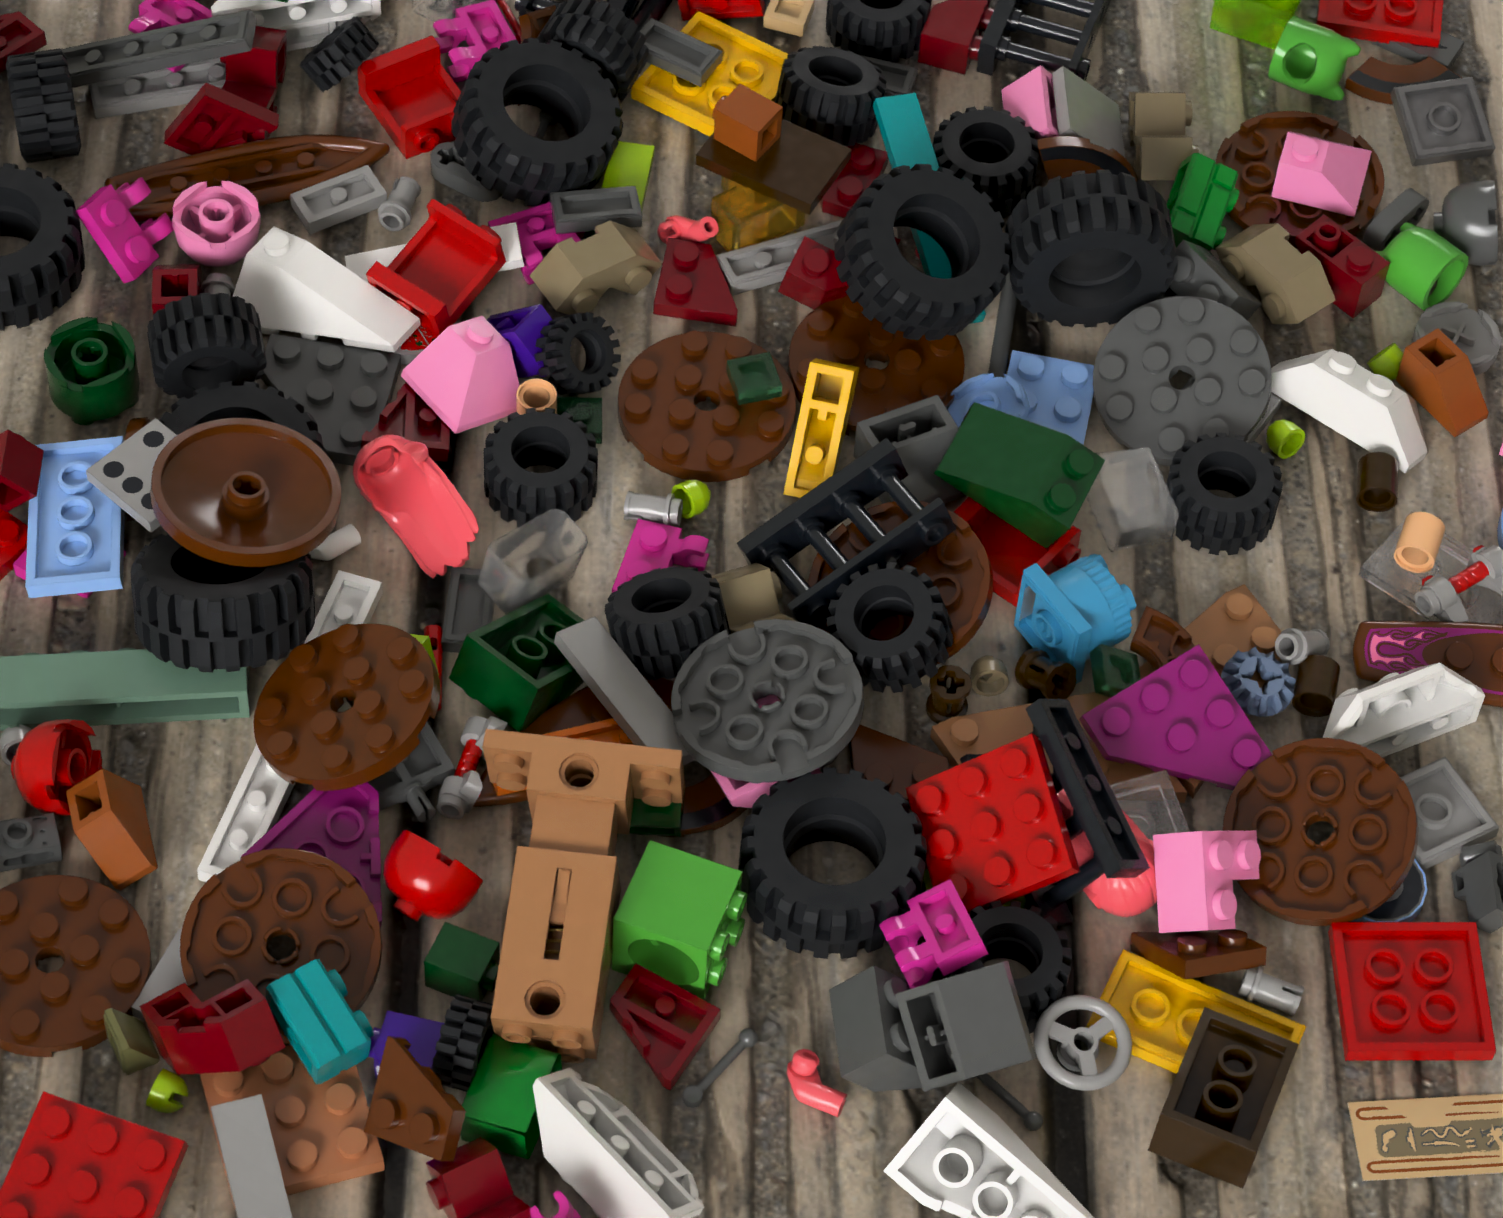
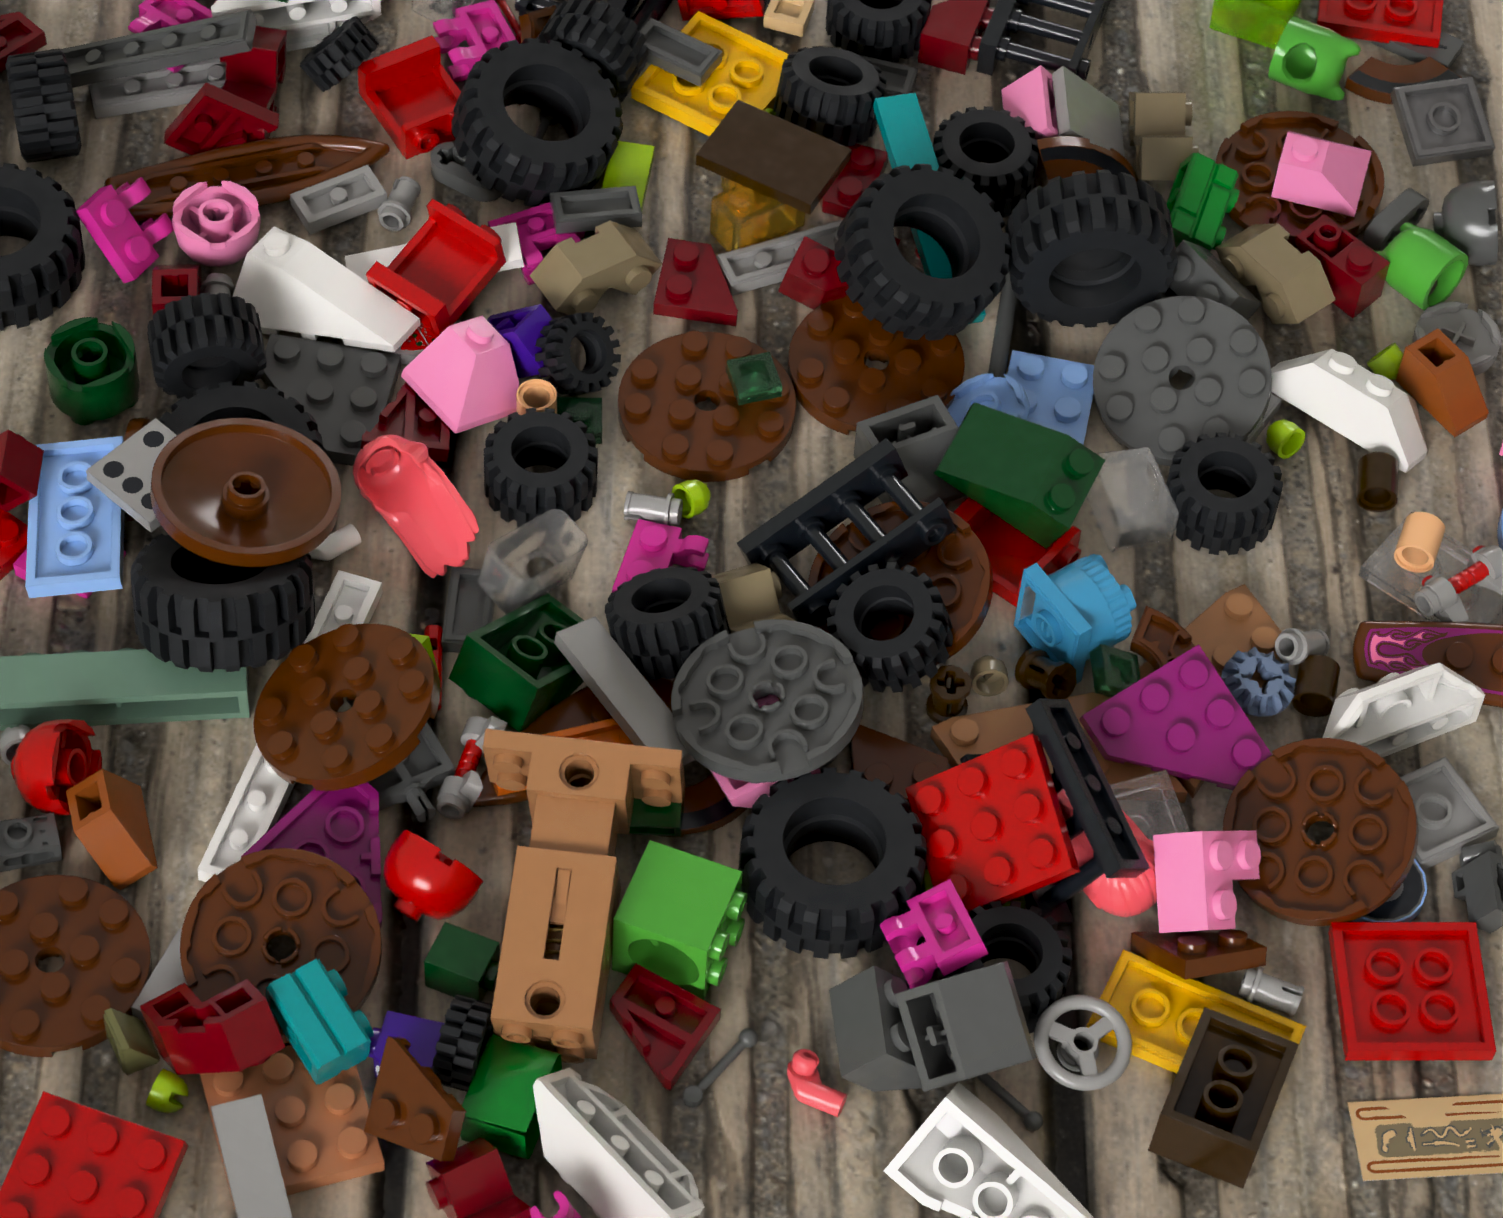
coral arm [657,215,719,244] -> none
dark orange brick [712,84,783,162] -> none
yellow slope [783,358,860,498] -> none

